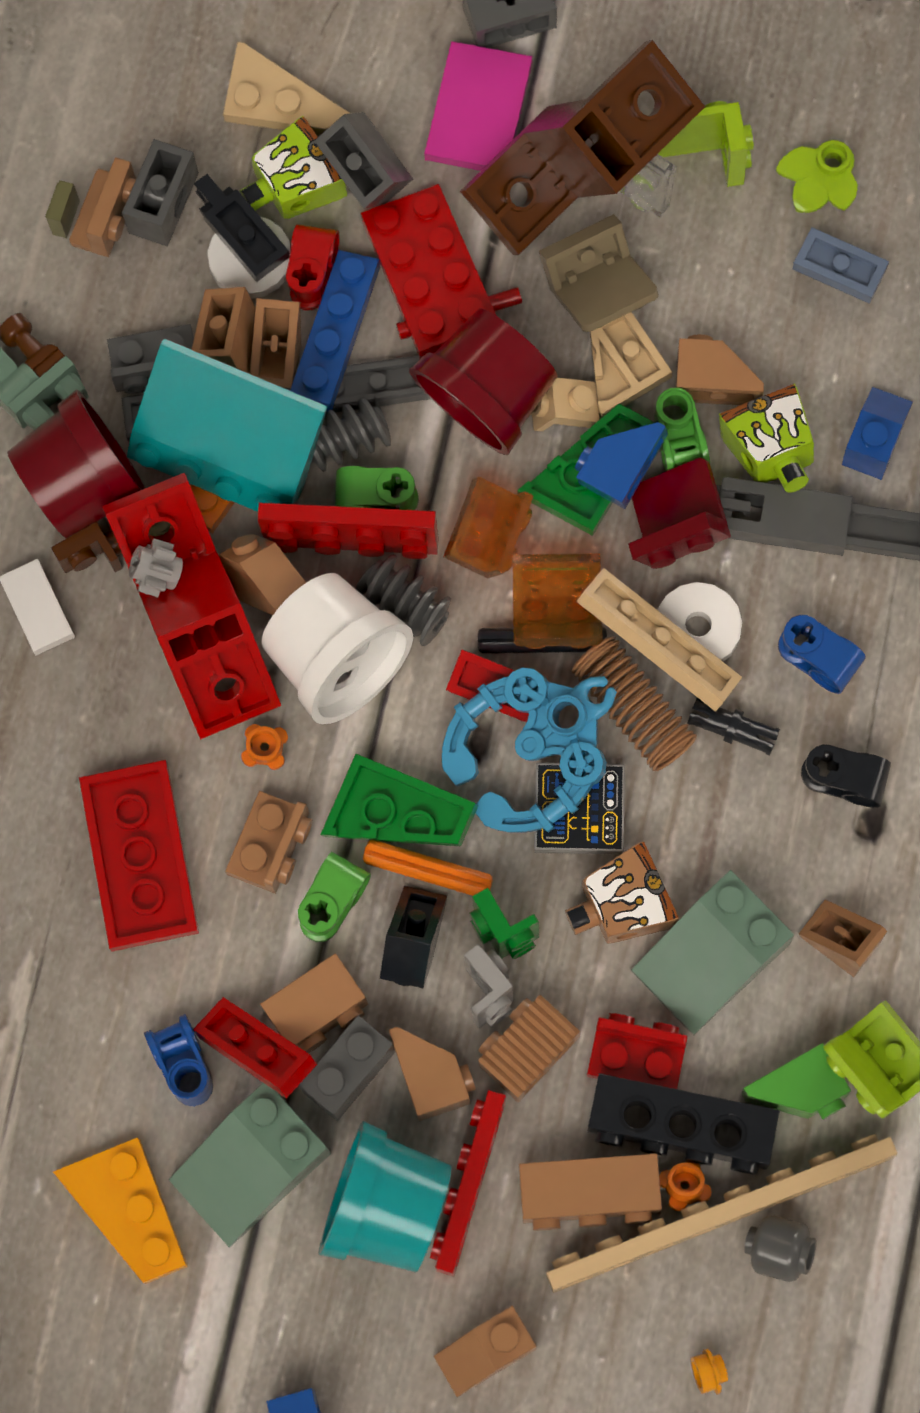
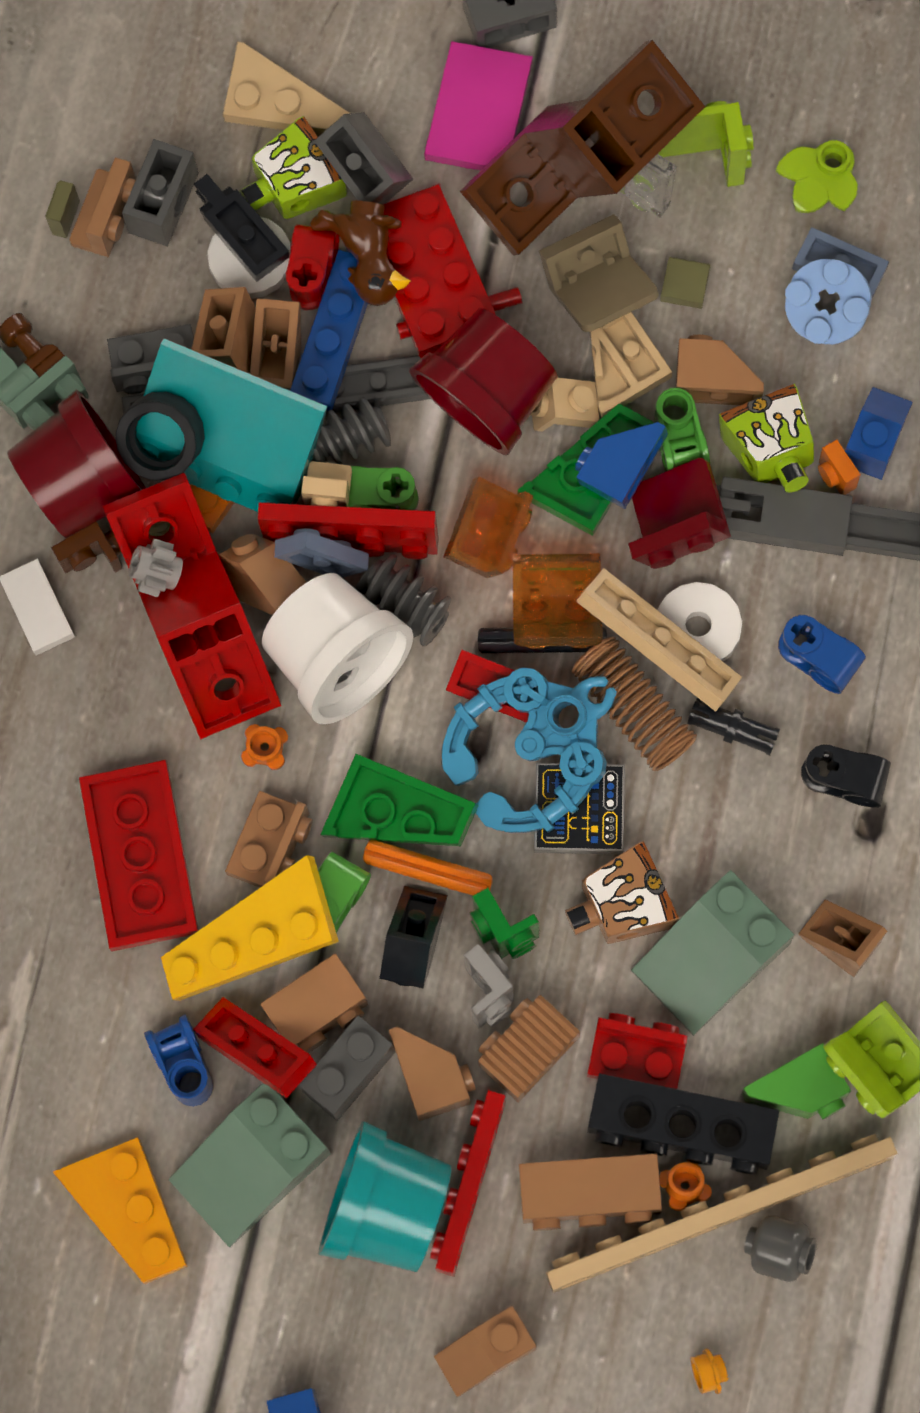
none -> black tyre [115,392,205,480]
none -> yellow wing [161,855,339,1001]
none -> sand blue plate [274,529,369,578]
none -> tan bracket [301,461,352,507]
none -> reddish brown animal [310,200,411,306]
none -> olive tile [660,257,711,309]
none -> light blue plate [785,259,872,345]
none -> orange plate [818,439,861,495]

